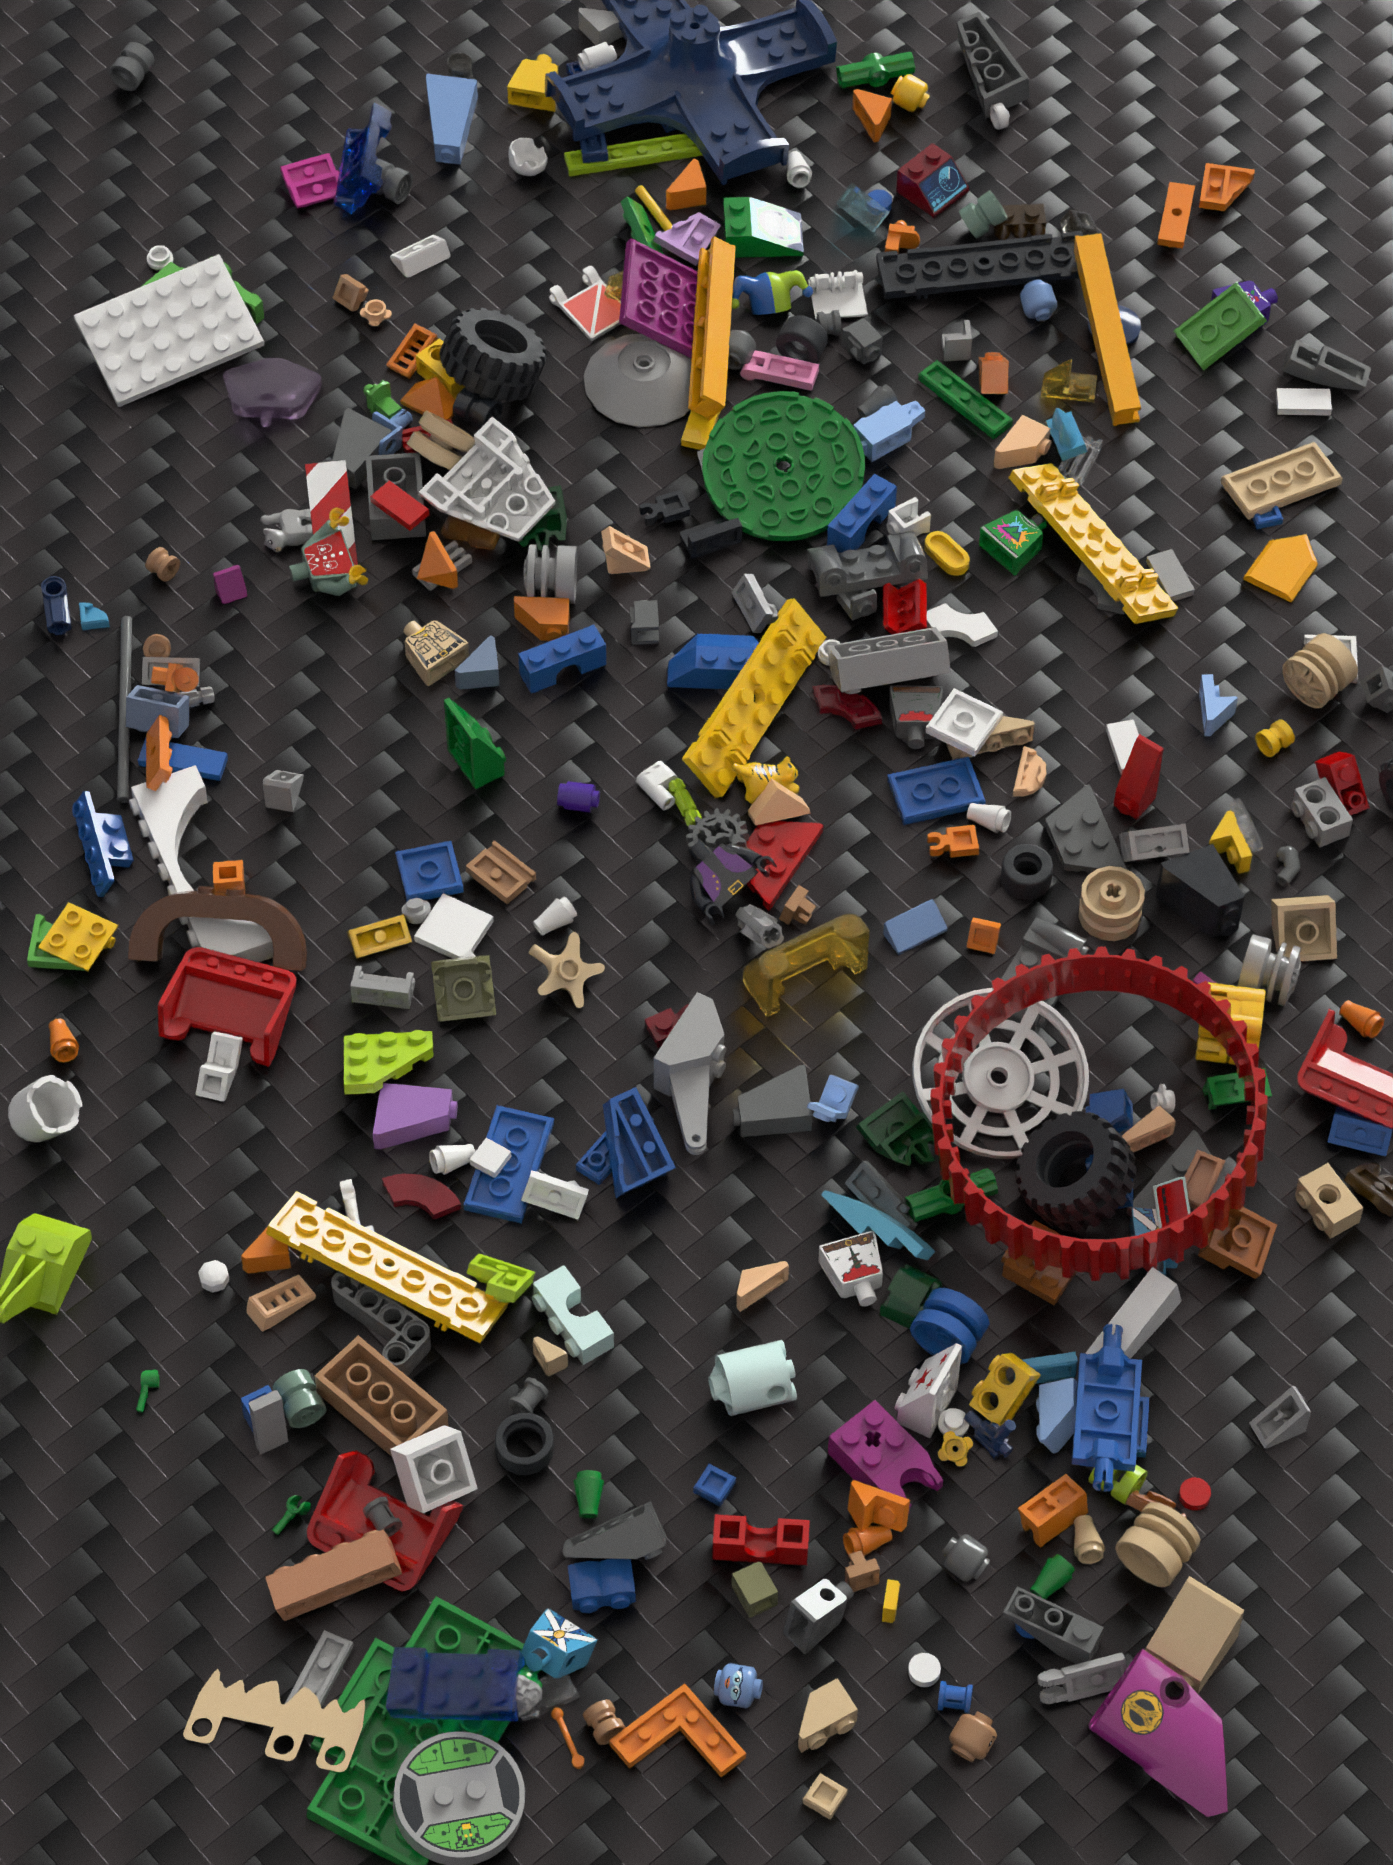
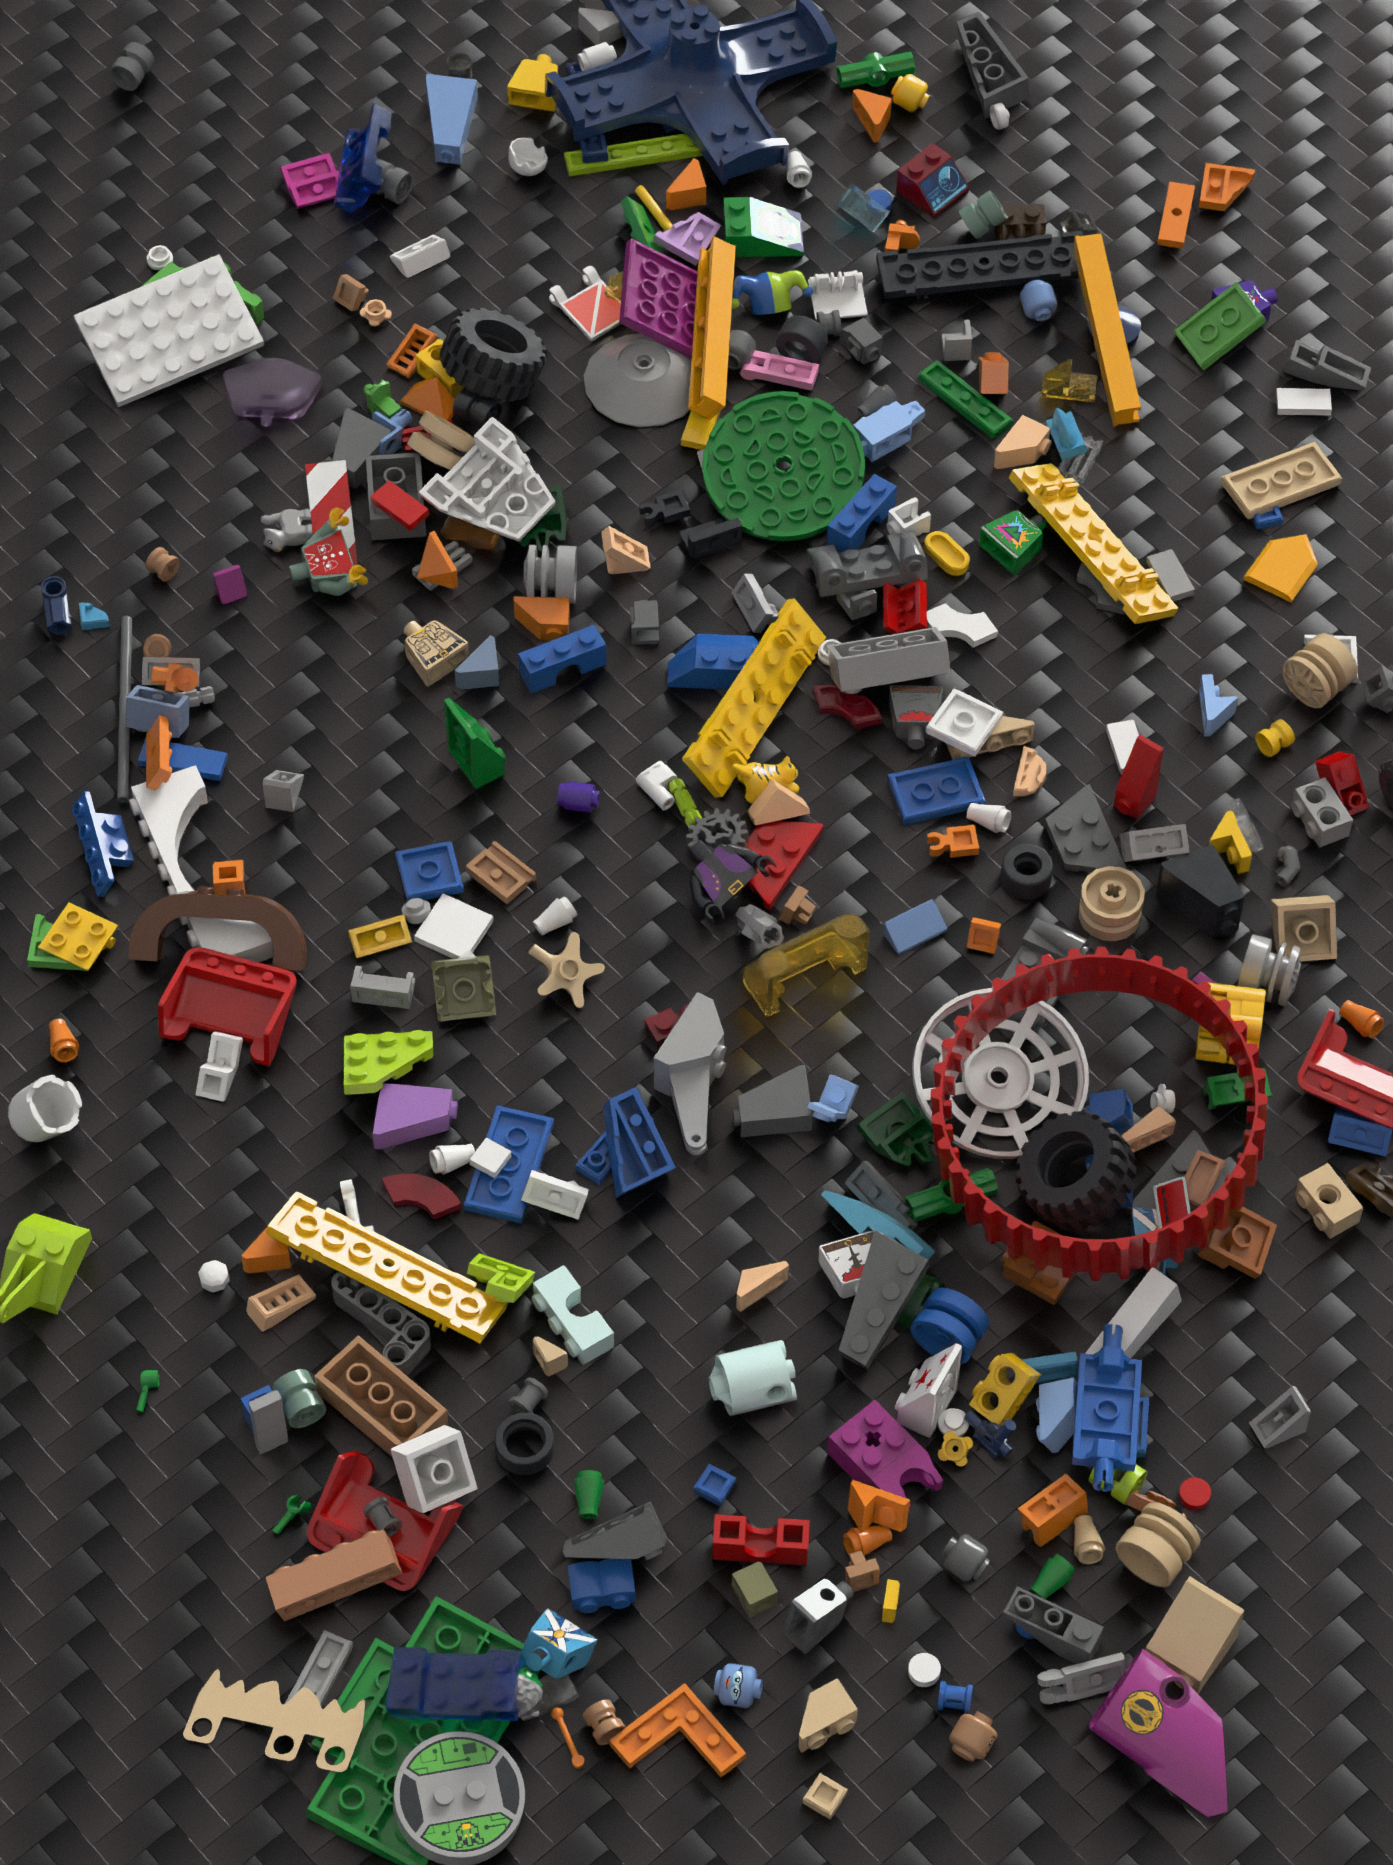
none -> dark grey wedge [839,1229,930,1371]

